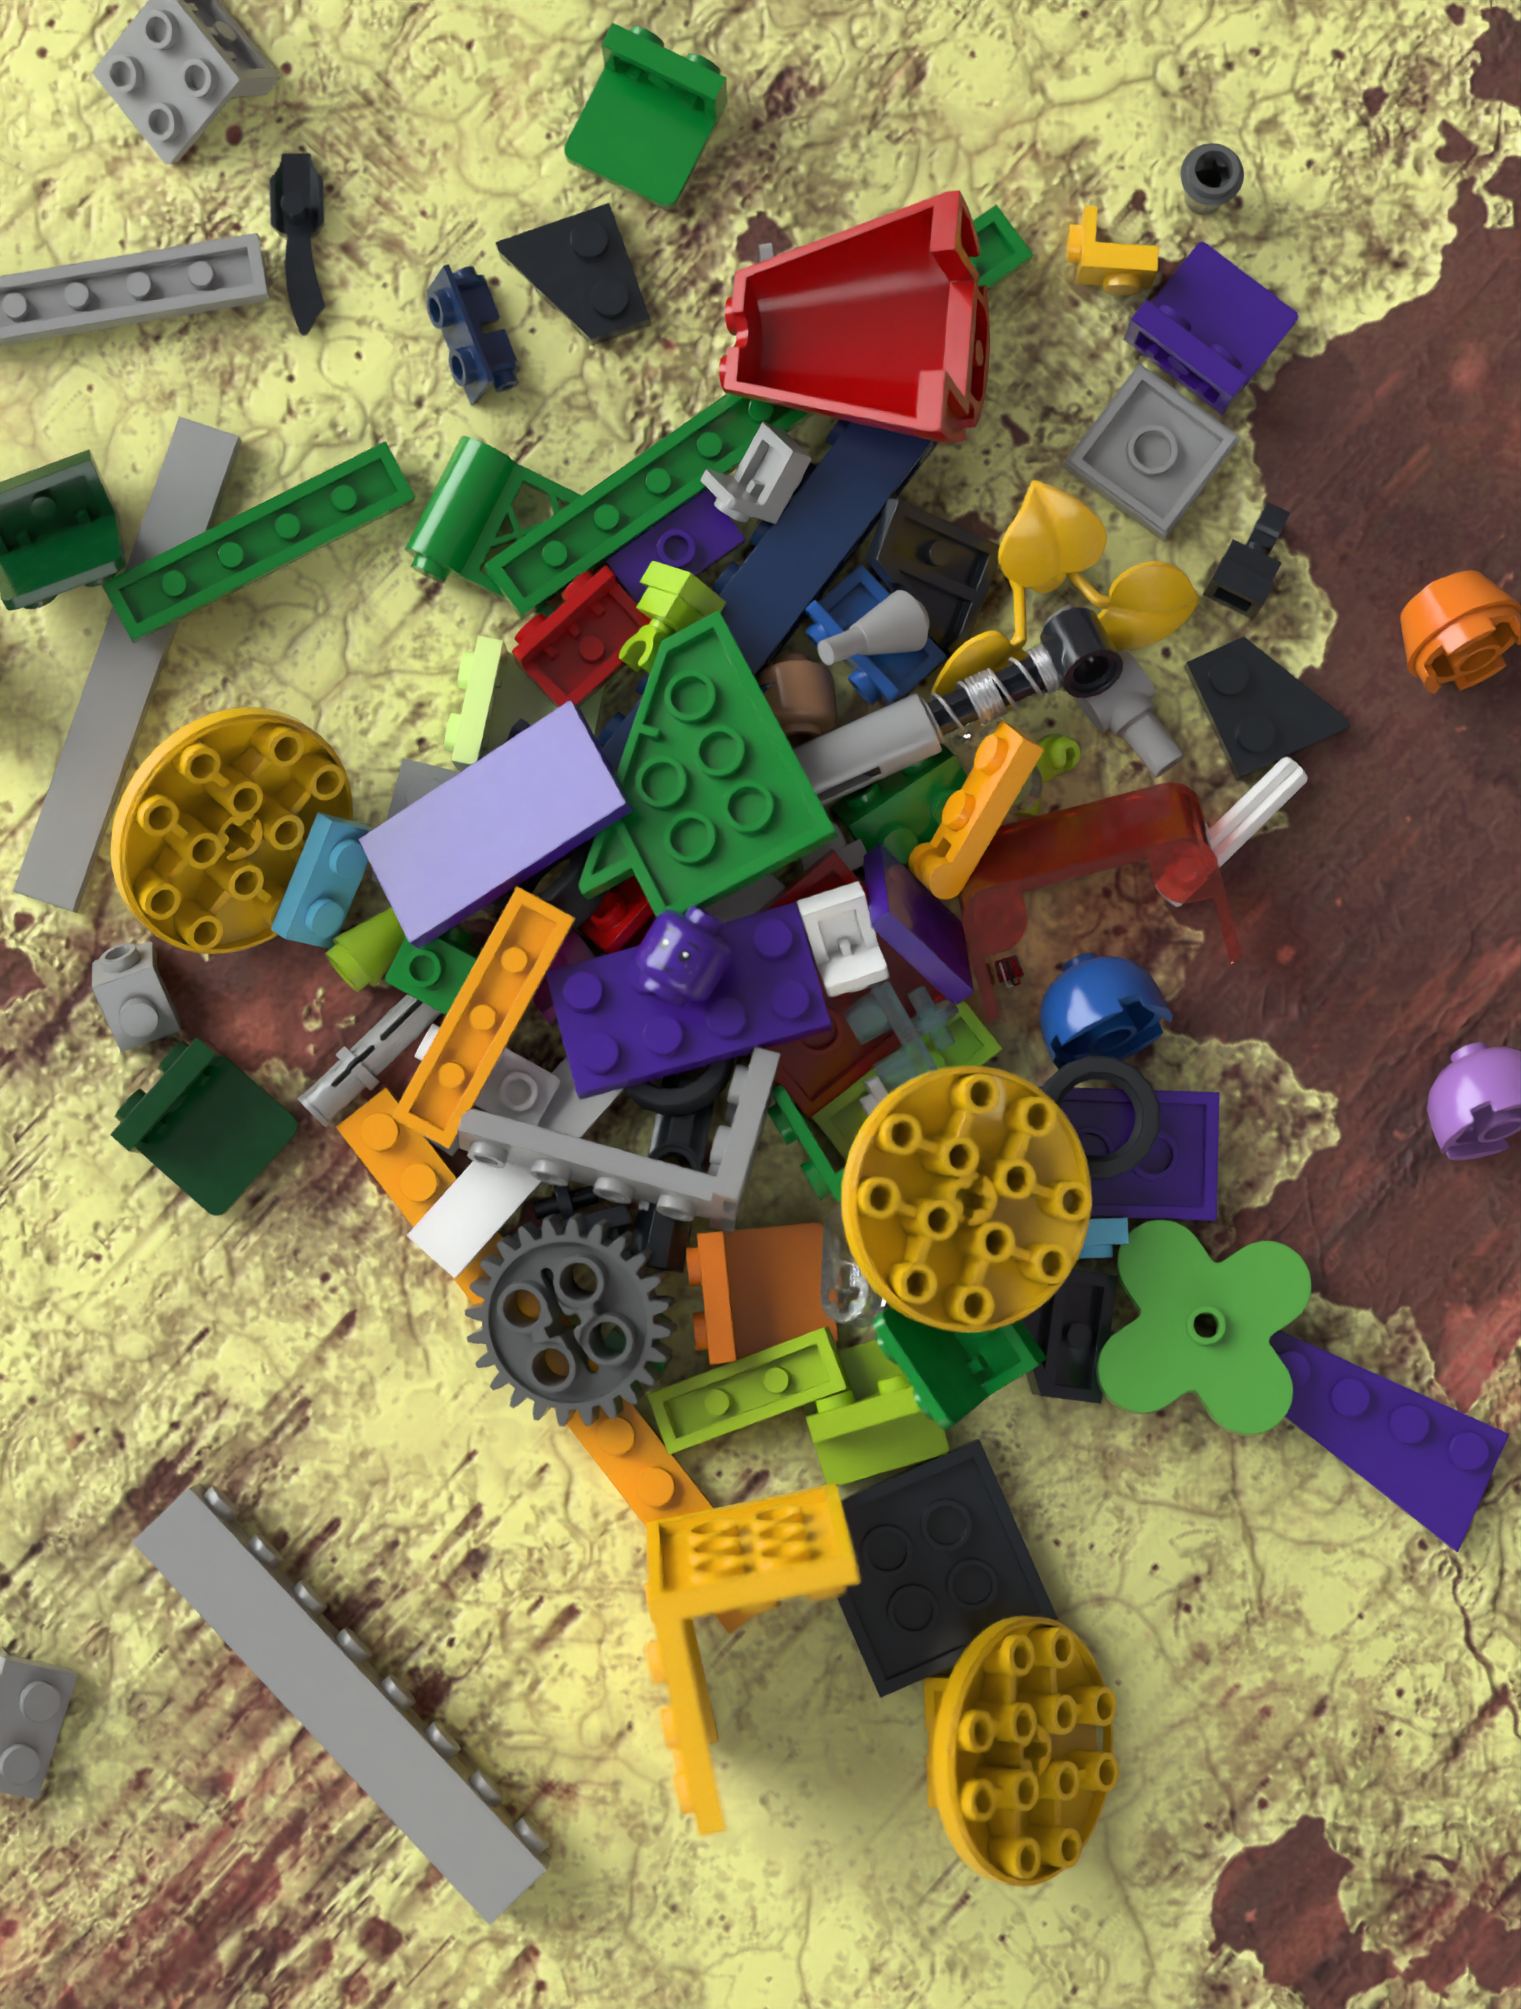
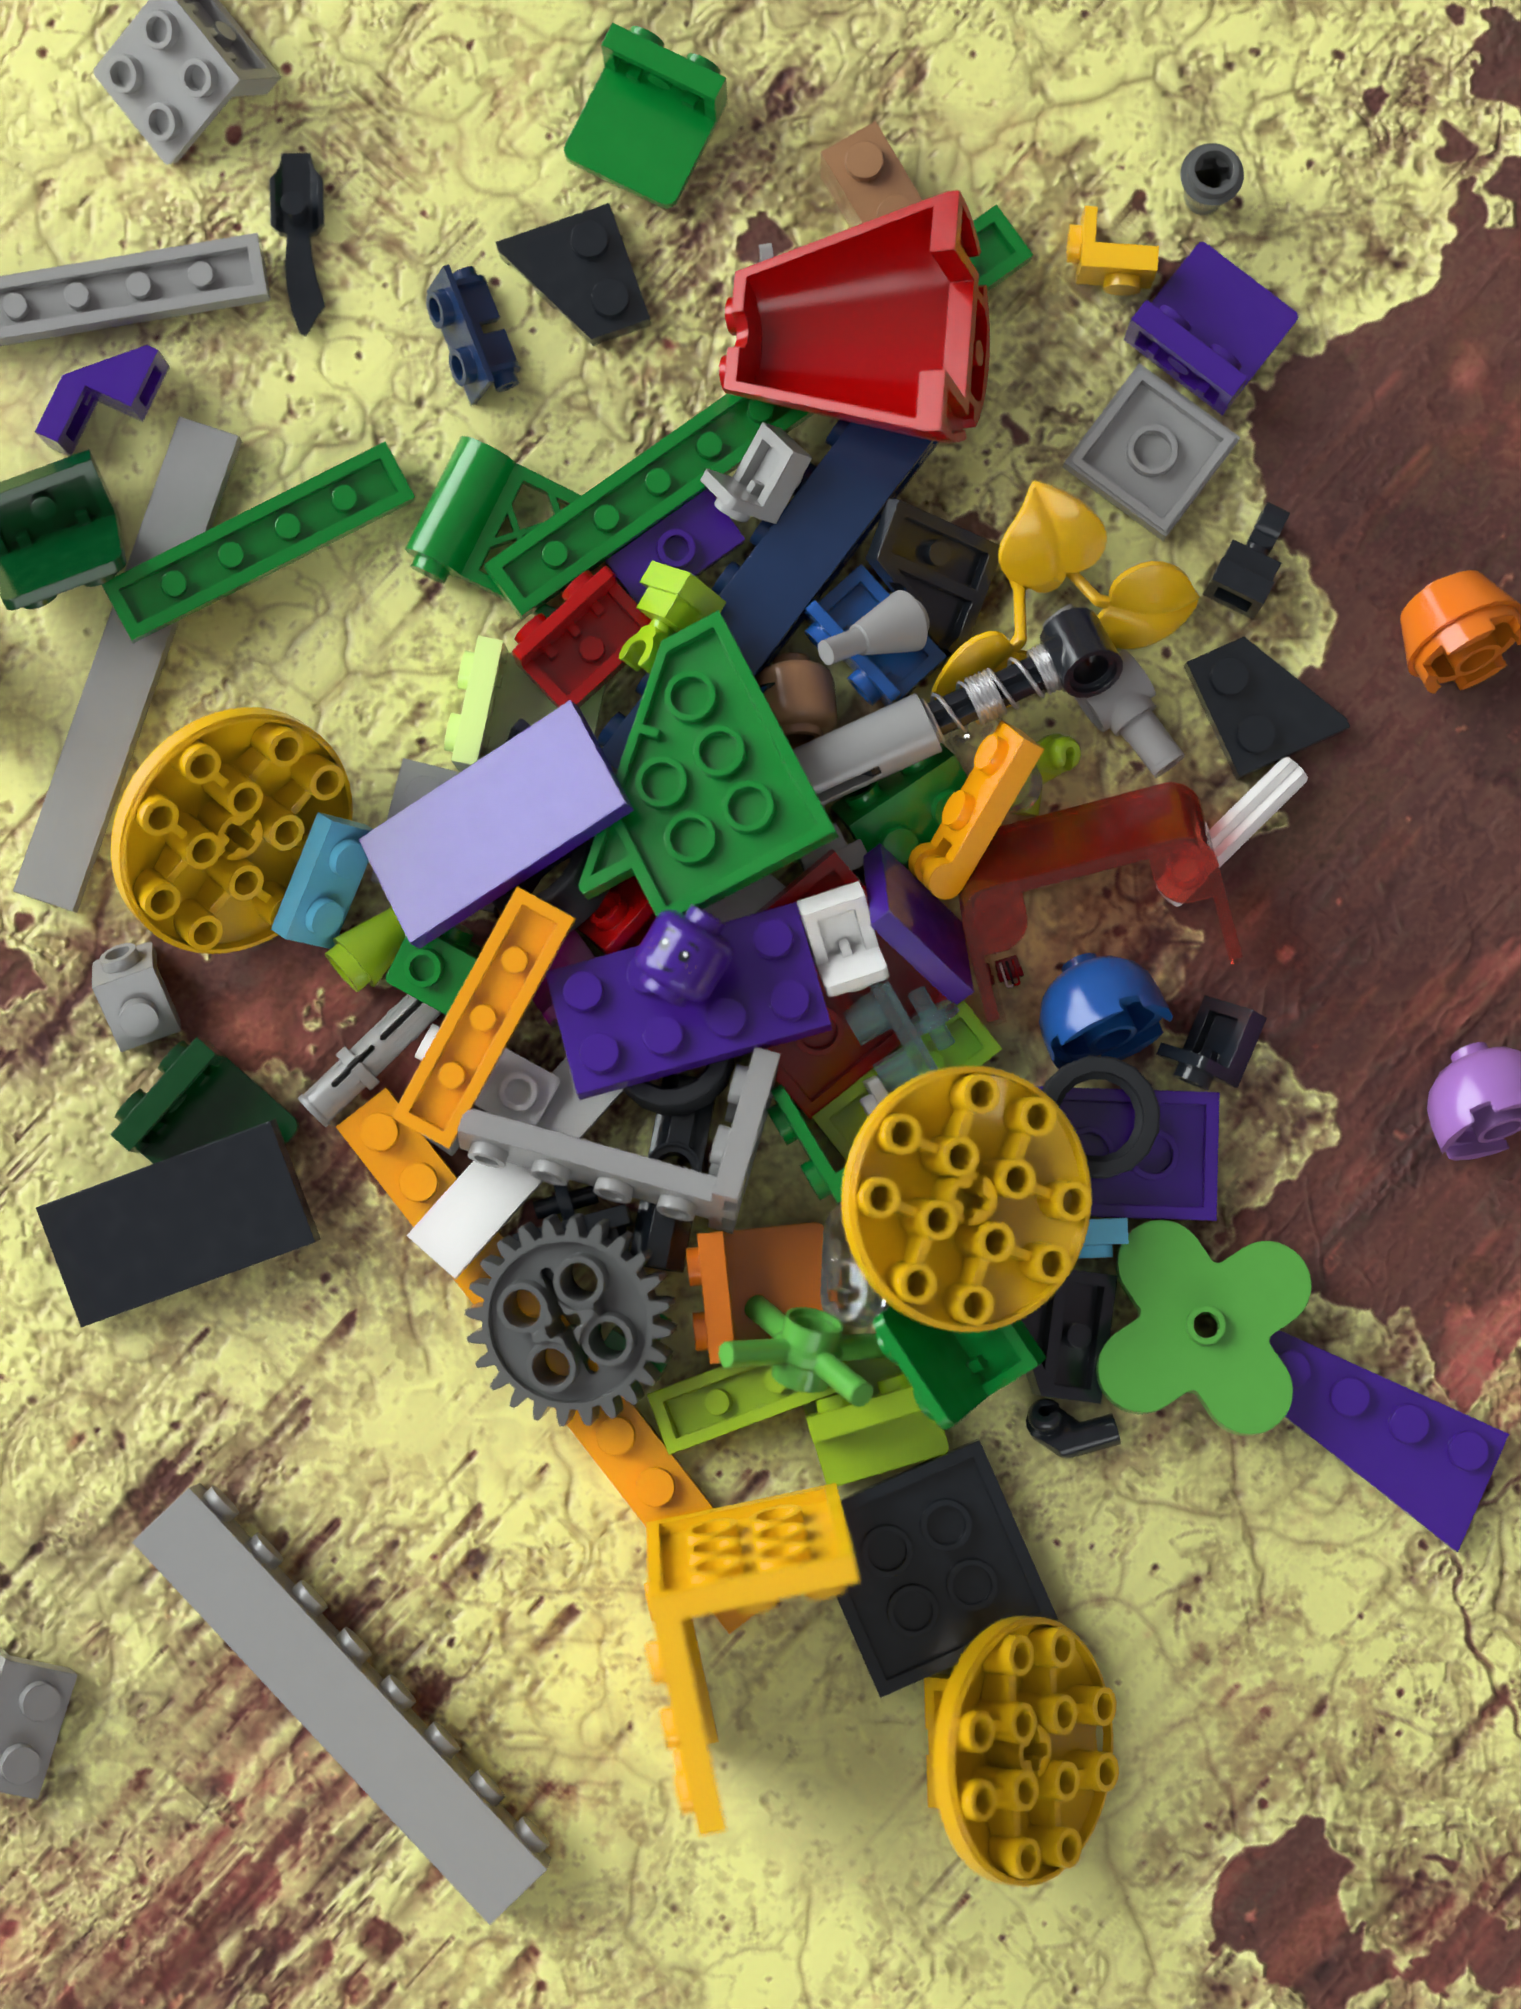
none -> dark purple slope [35,345,170,456]
none -> black tile [36,1119,321,1328]
none -> bright green bar [719,1295,886,1407]
none -> medium nougat brick [820,121,923,228]
none -> black arm [1026,1398,1121,1459]
none -> black bracket [1156,995,1267,1090]

